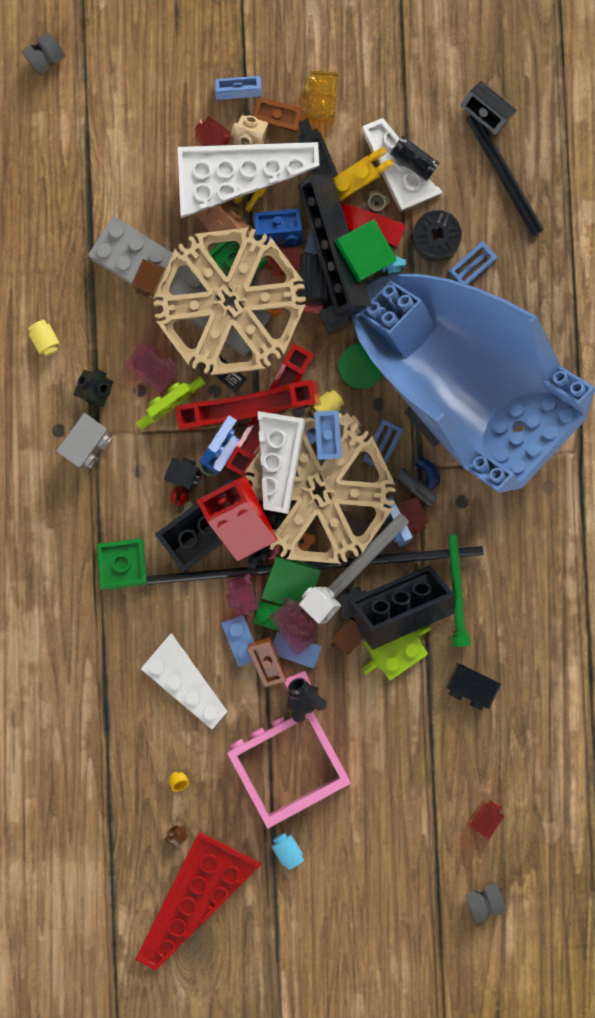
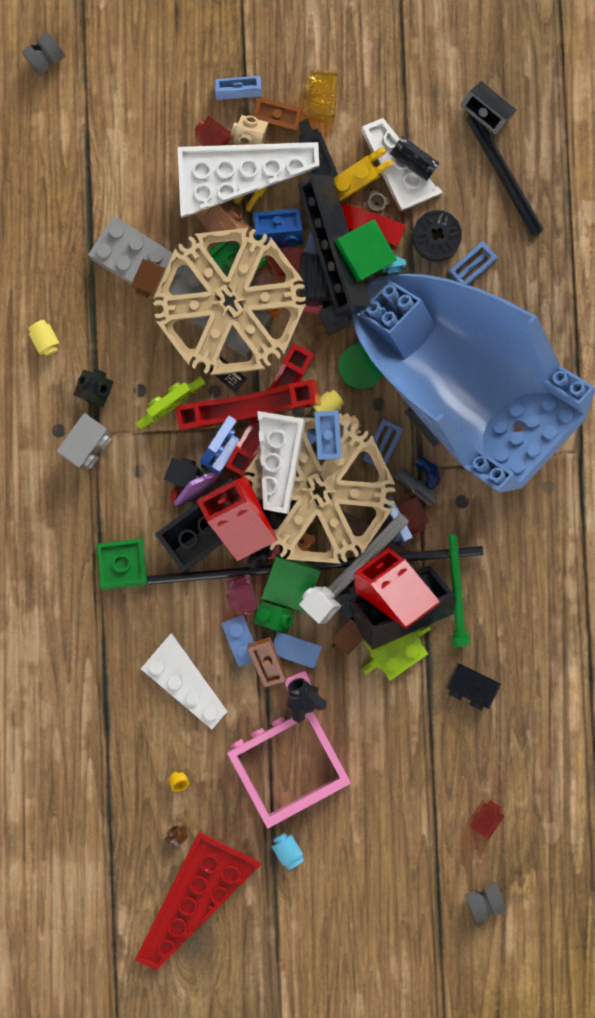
clear pink bracket [124,342,178,395] -> none
clear pink bracket [269,597,319,655] -> none
none -> medium lavender piece [174,472,221,506]
none -> slope [354,548,440,629]

